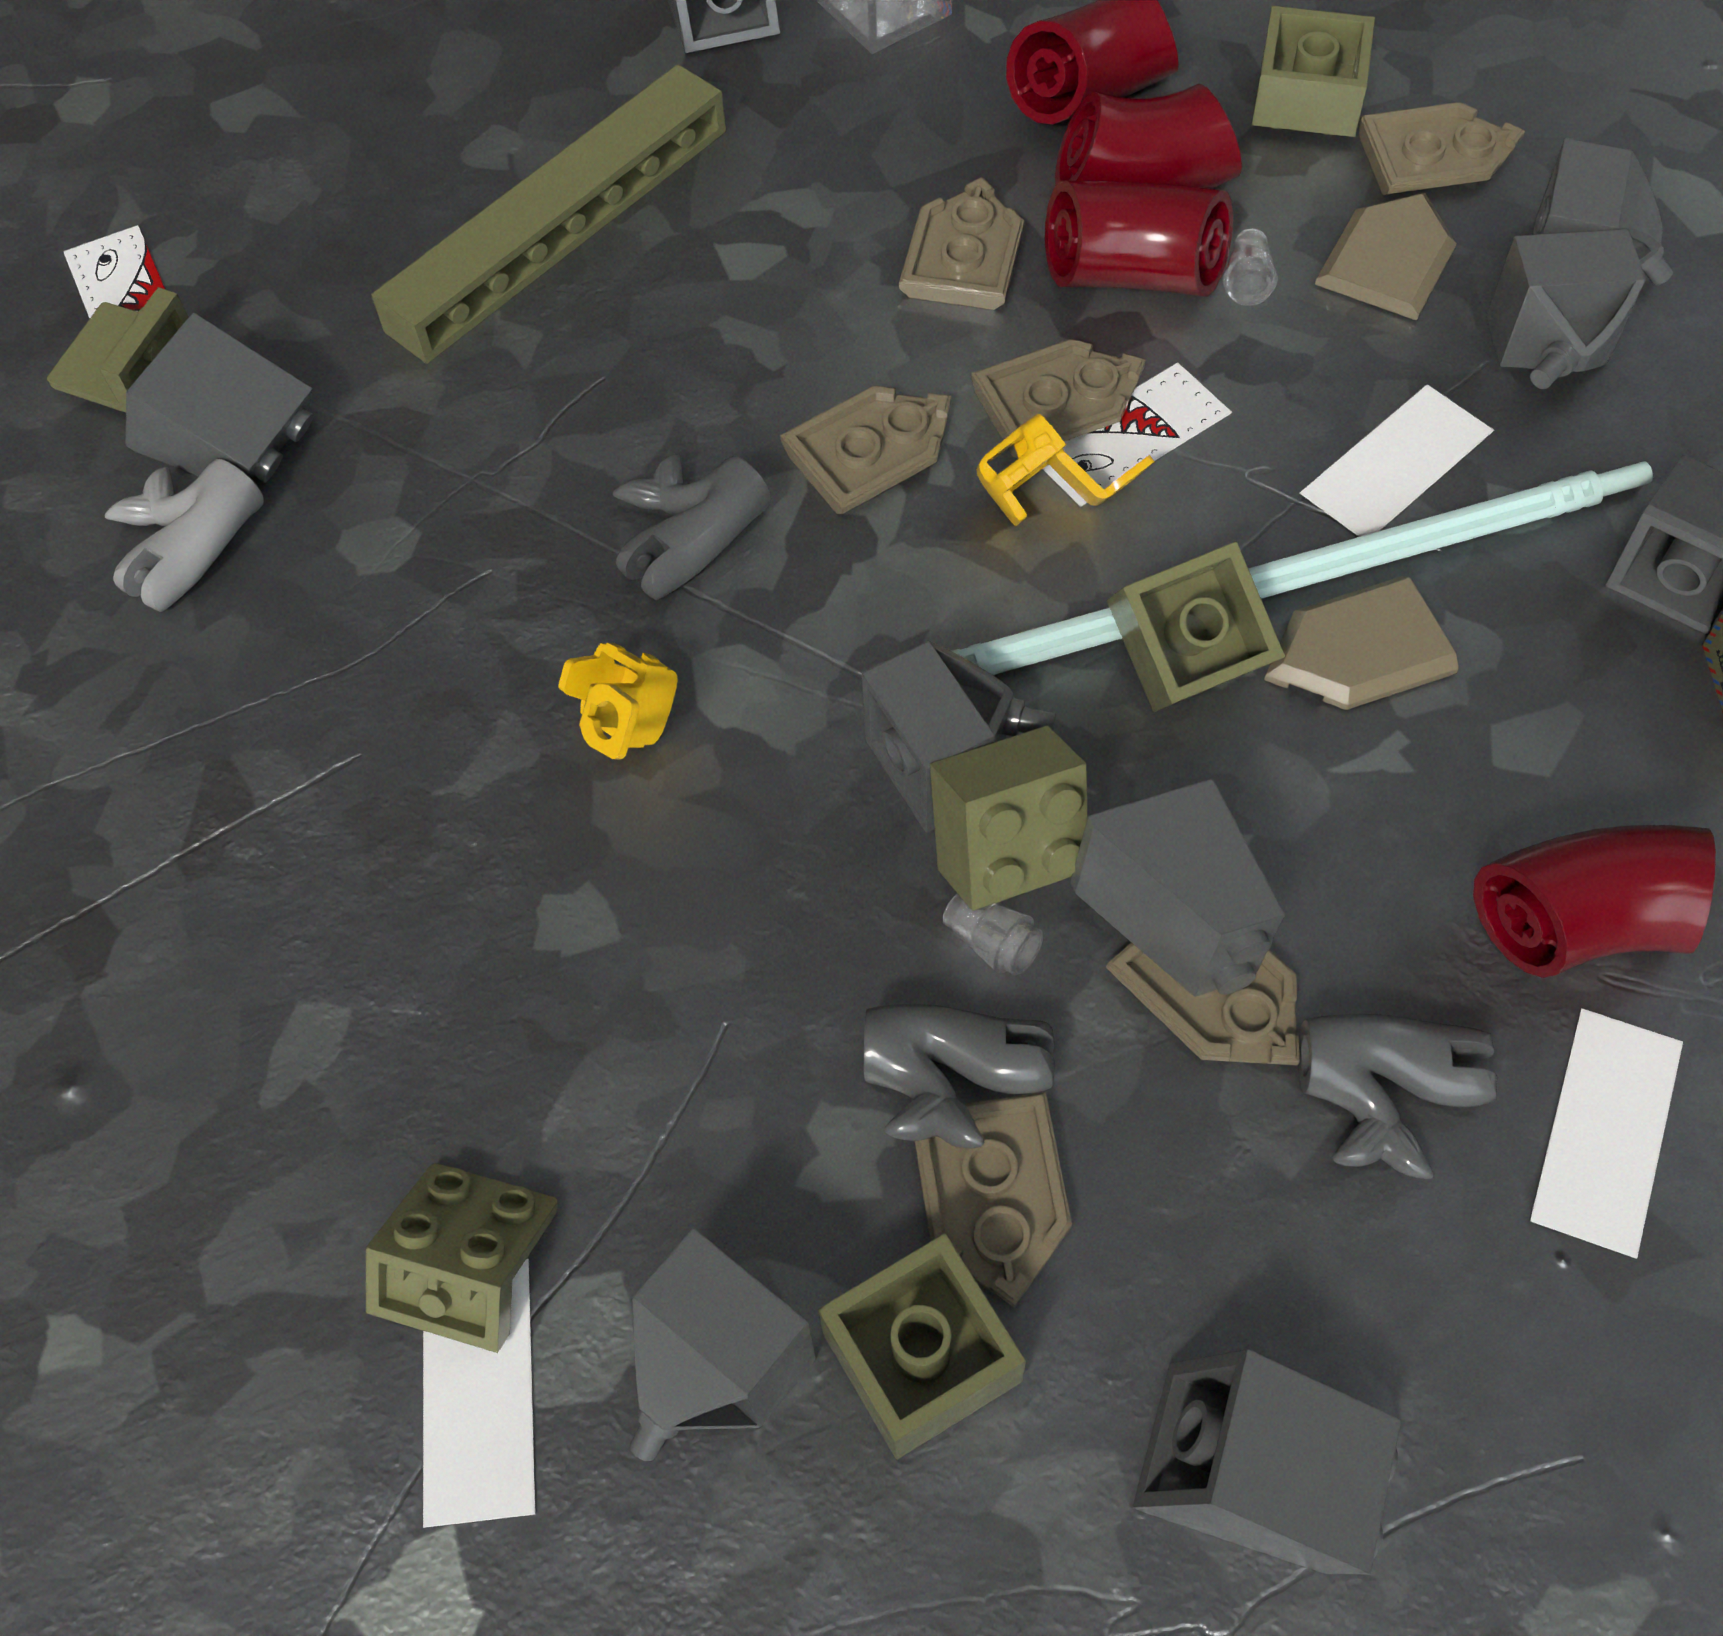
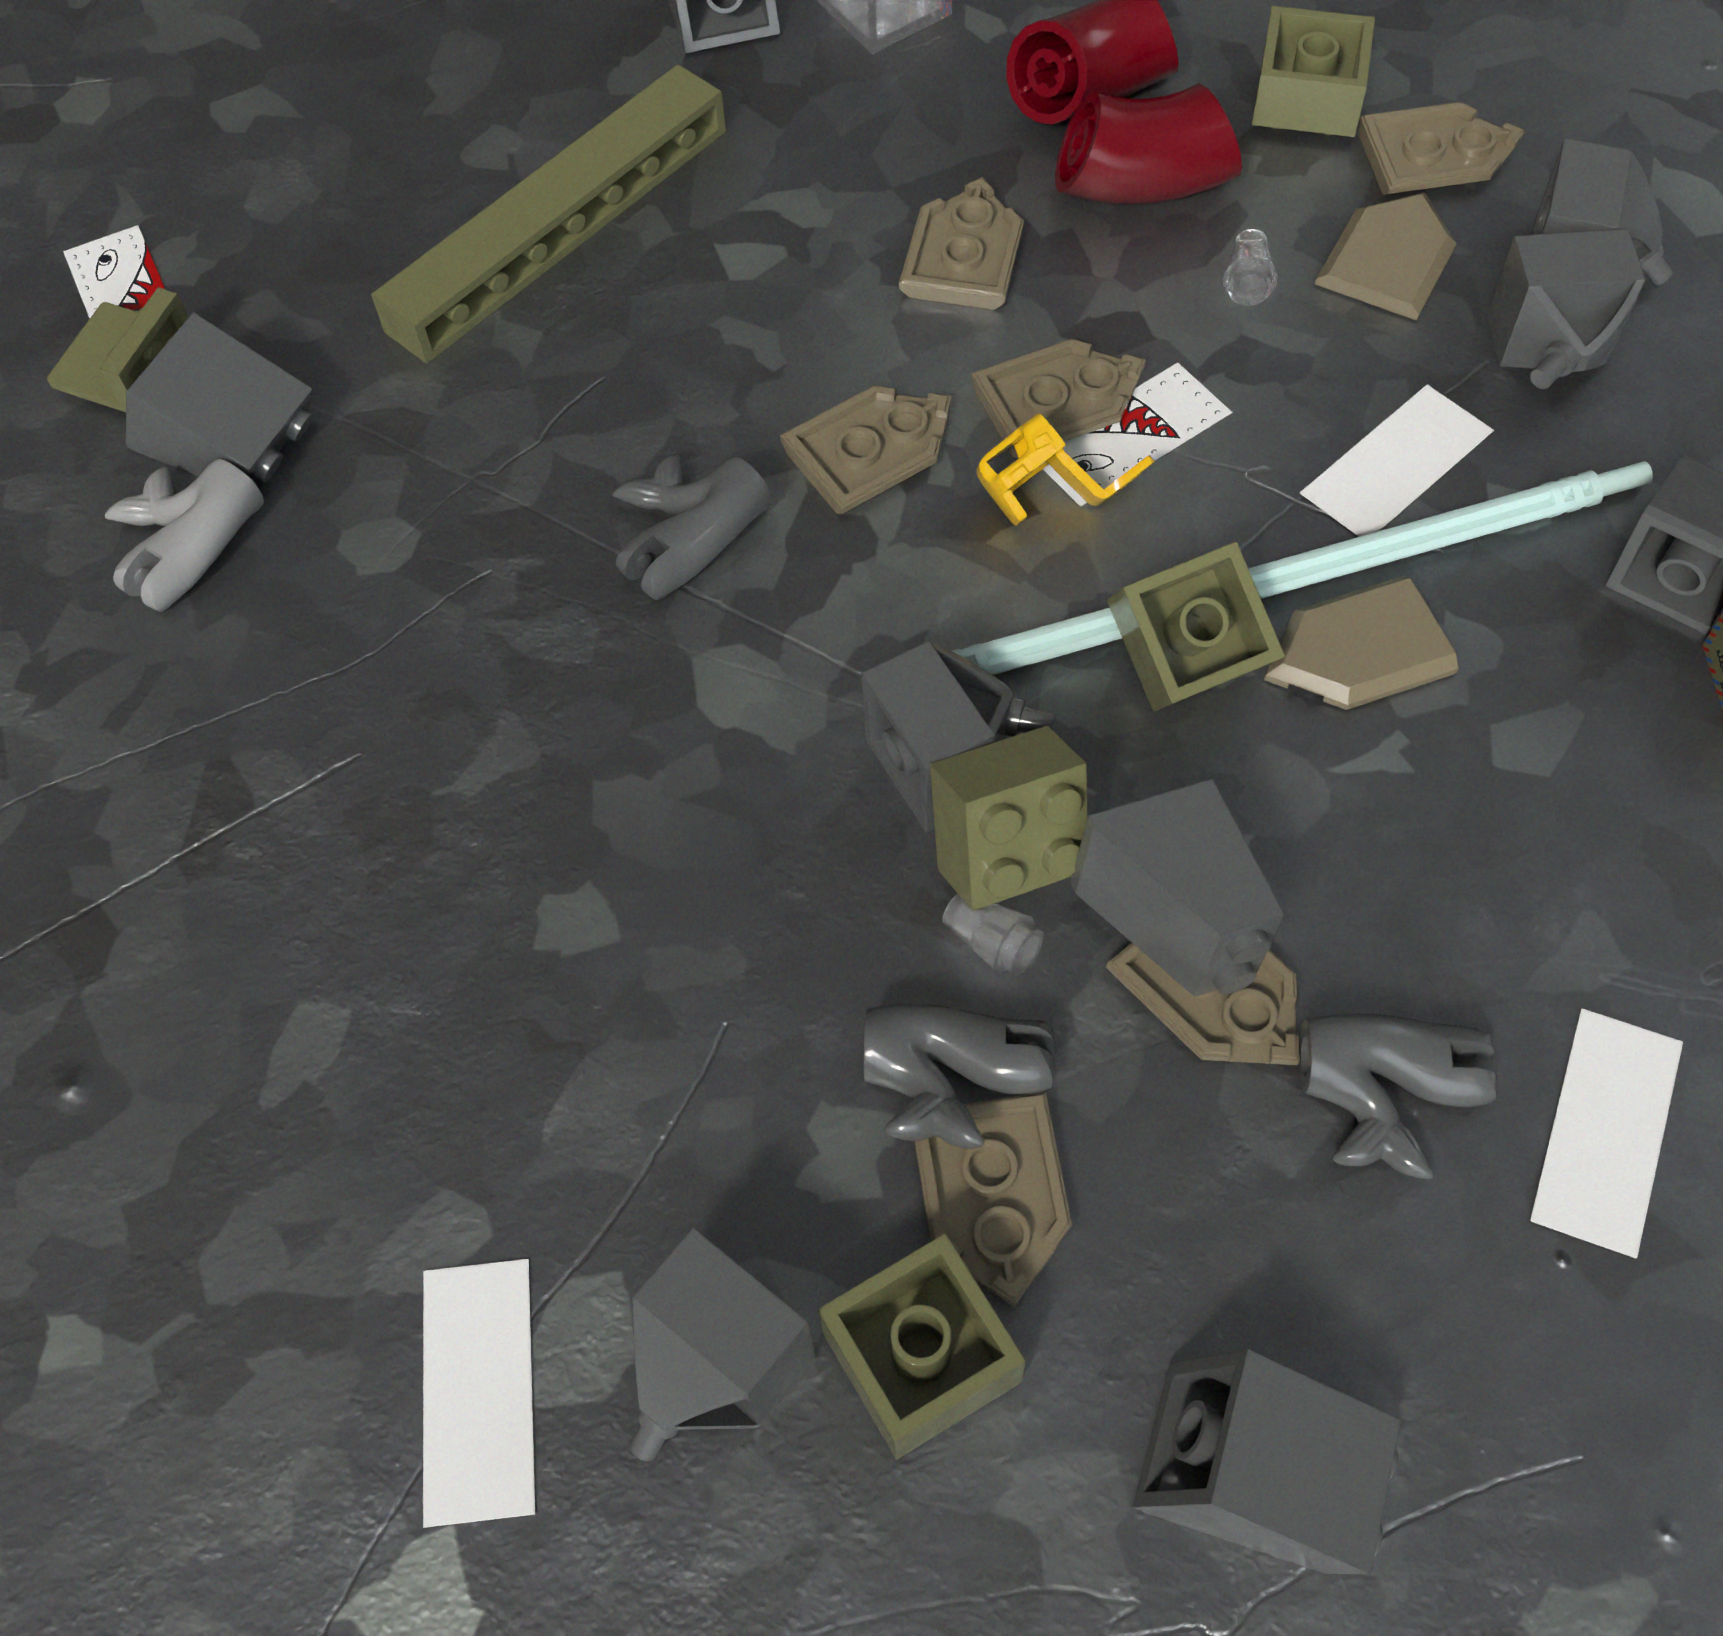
olive bracket [366,1163,558,1353] -> none
yellow piece [558,642,678,759] -> none
dark red brick [1045,181,1233,297] -> none
dark red brick [1473,825,1716,978] -> none

